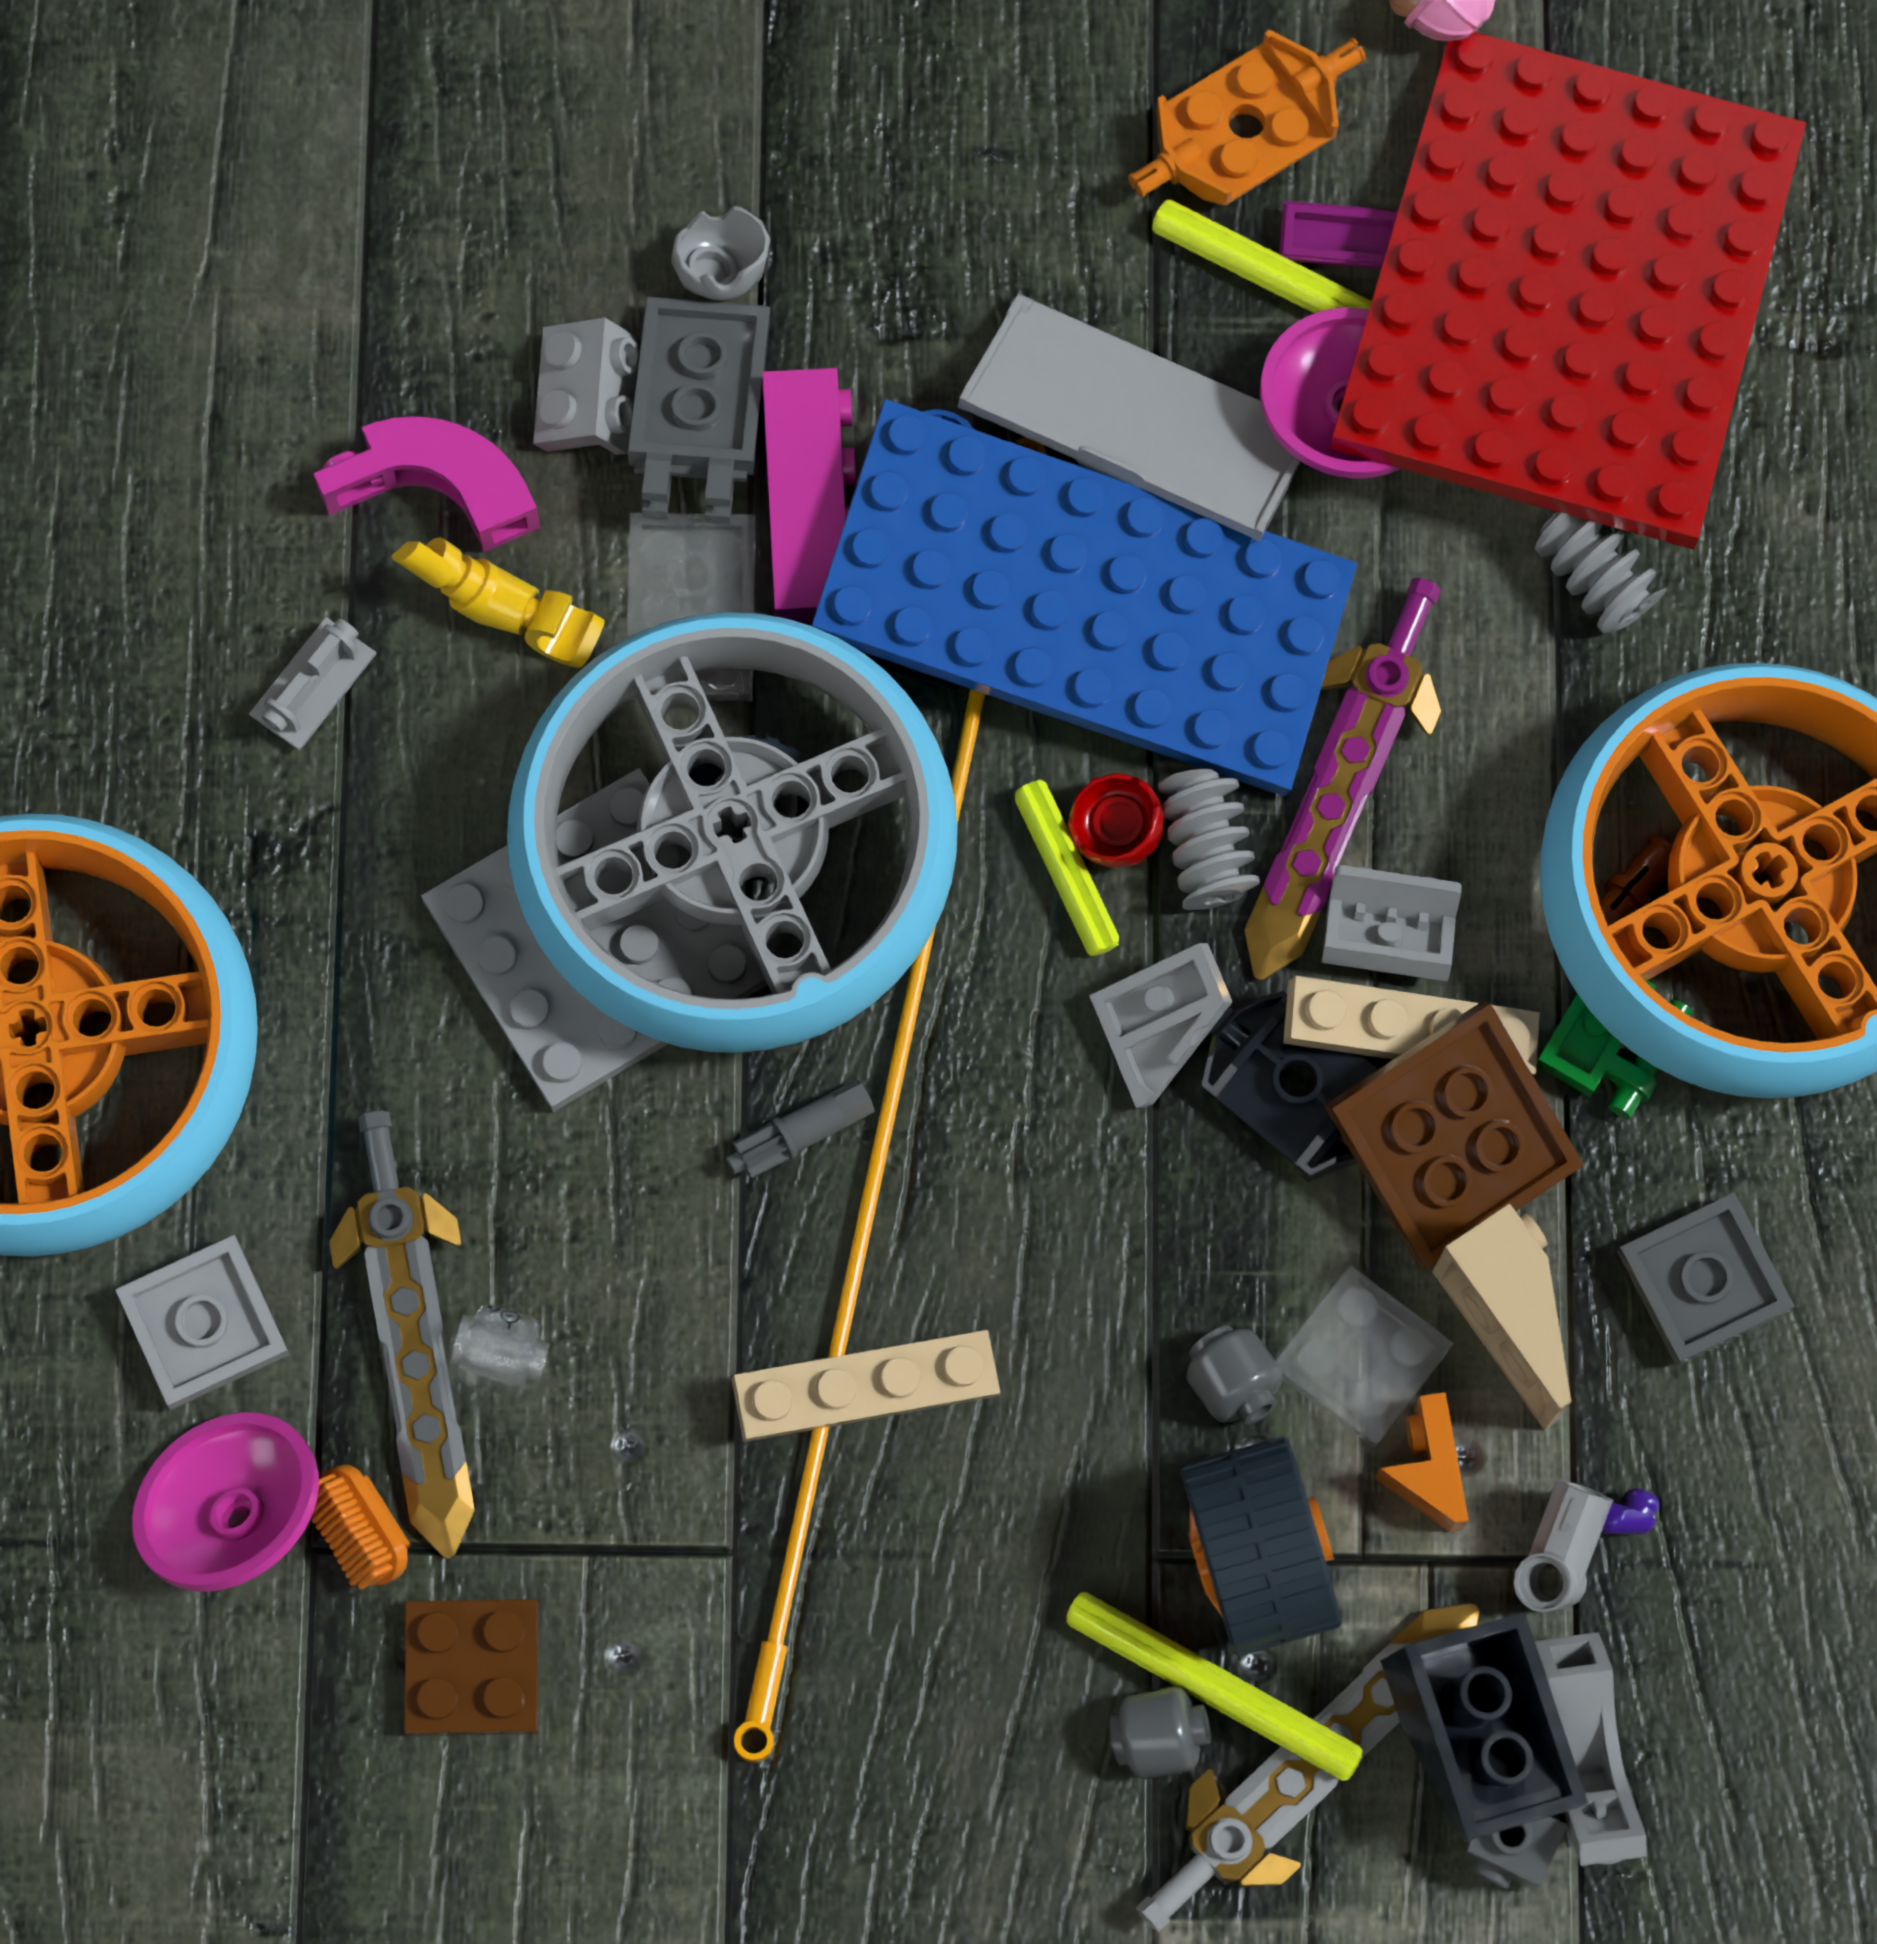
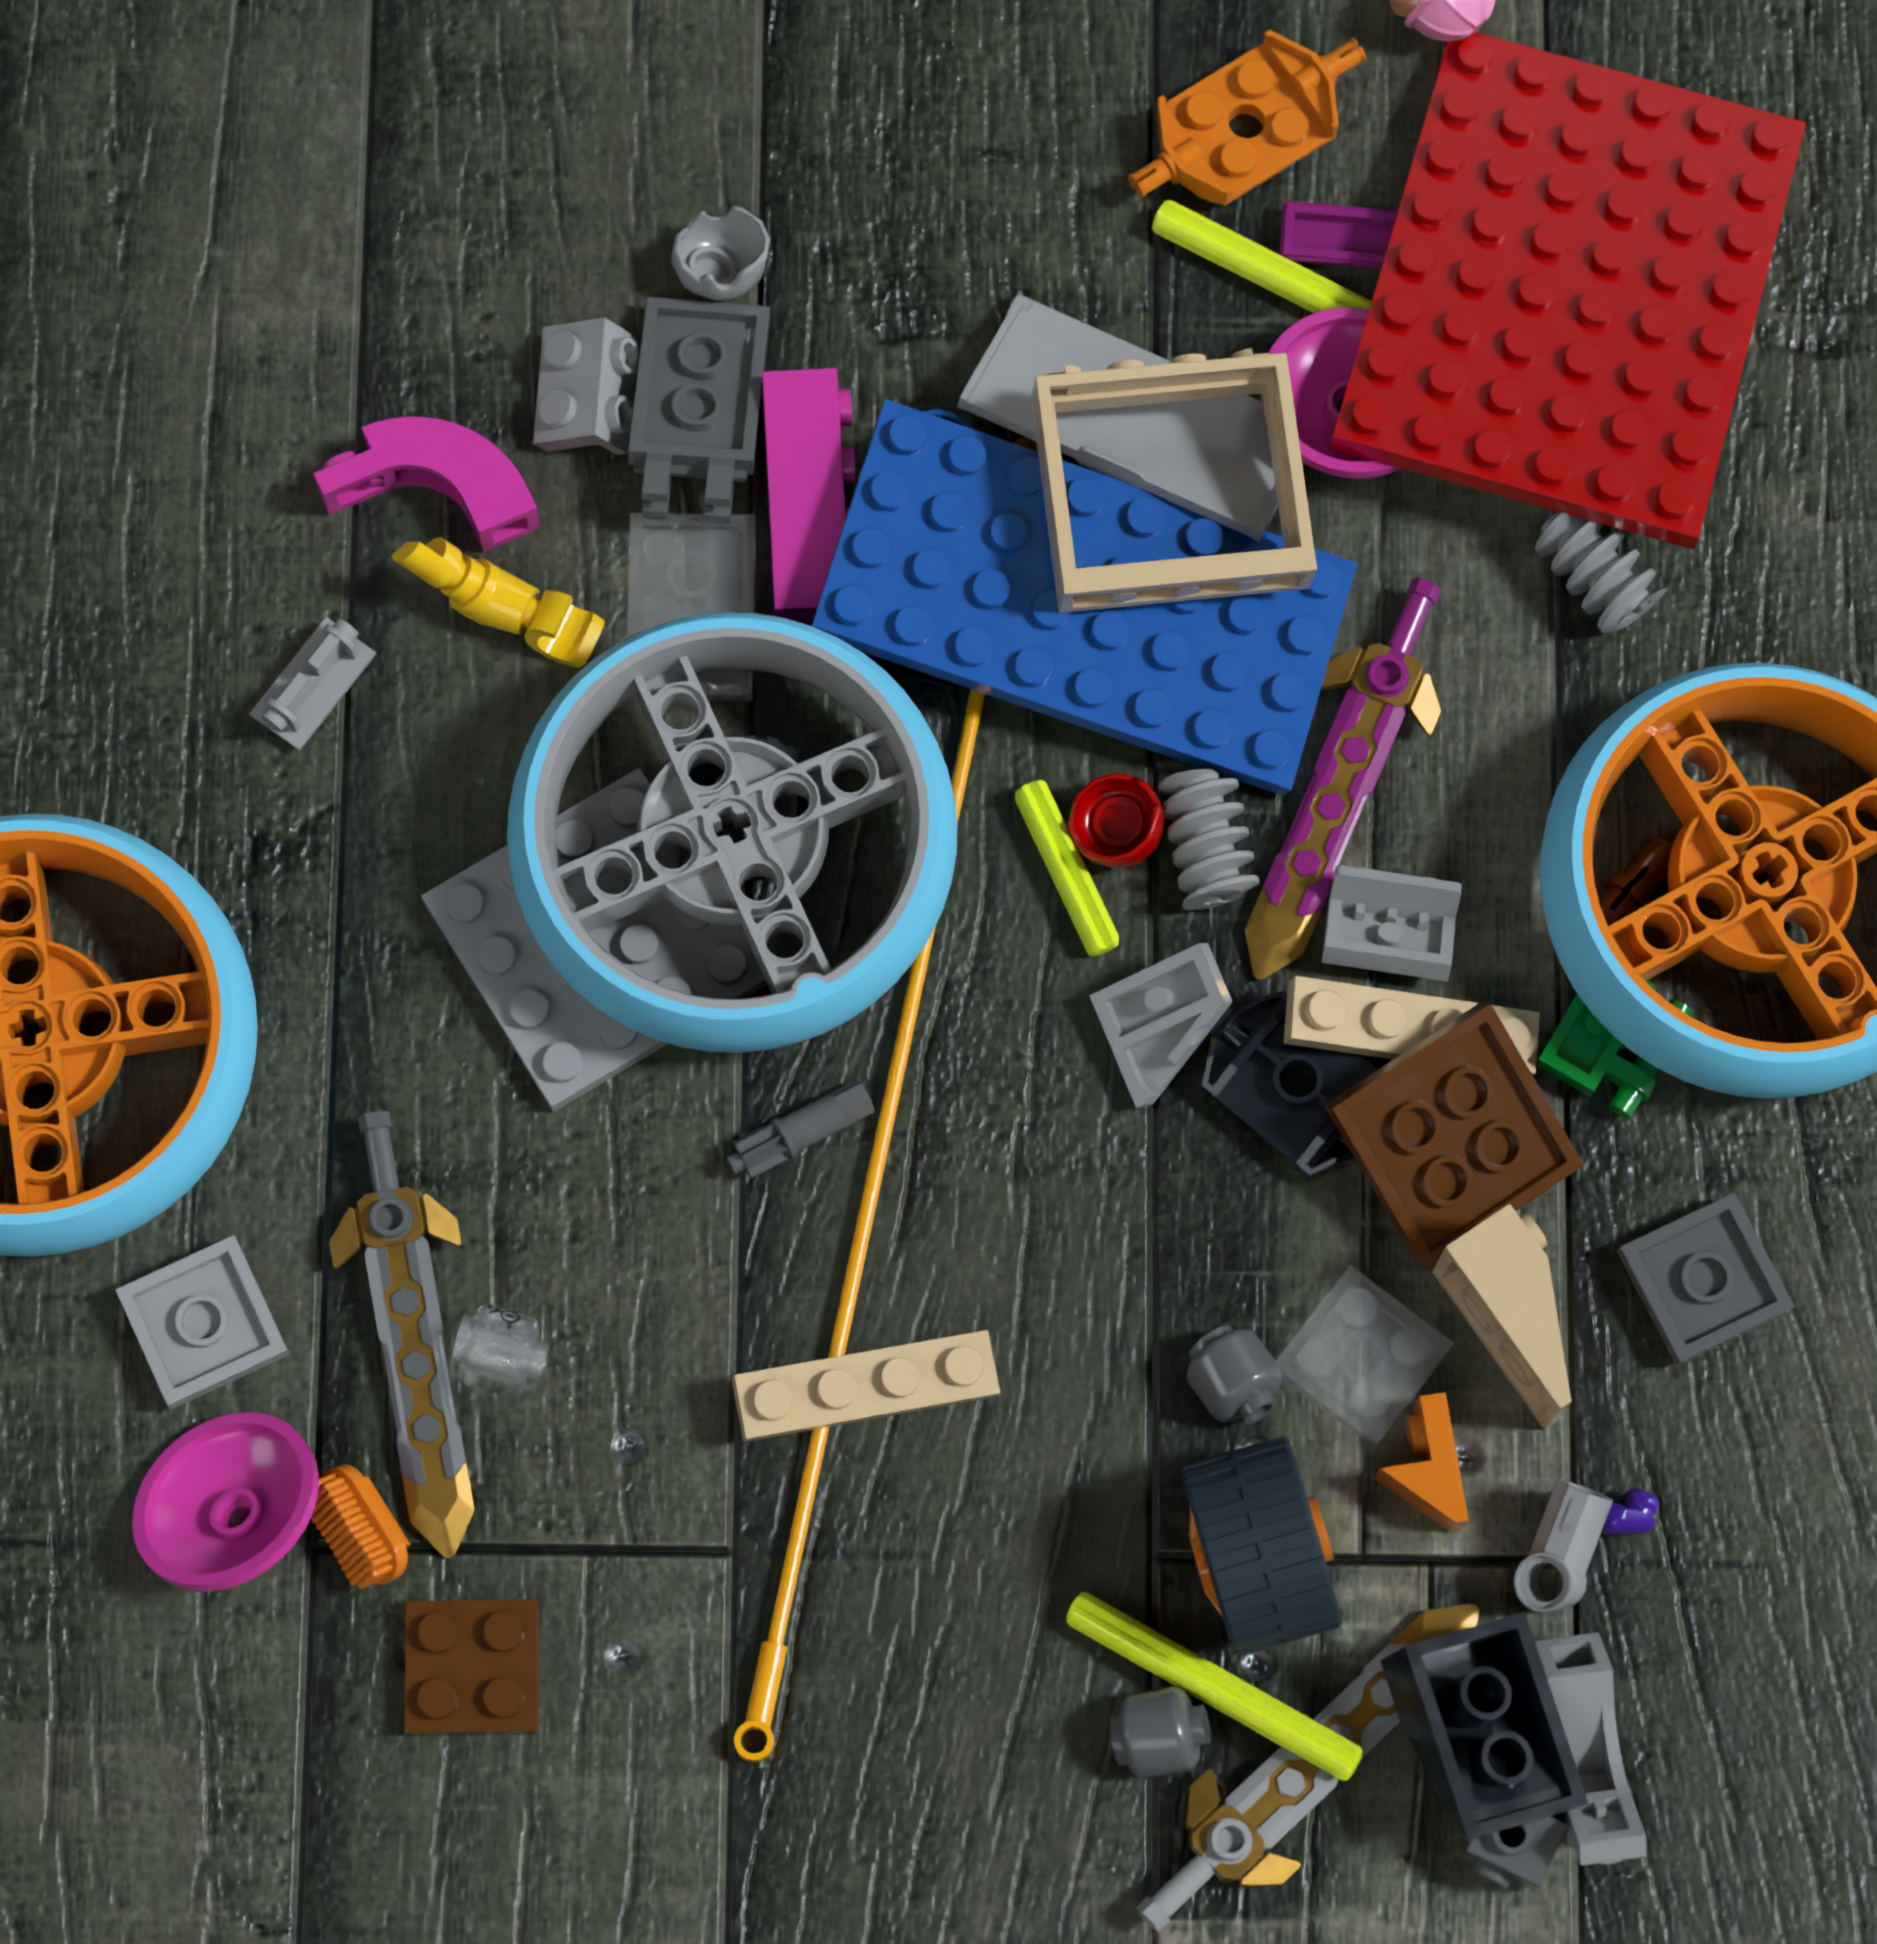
none -> tan window [1031,348,1317,613]

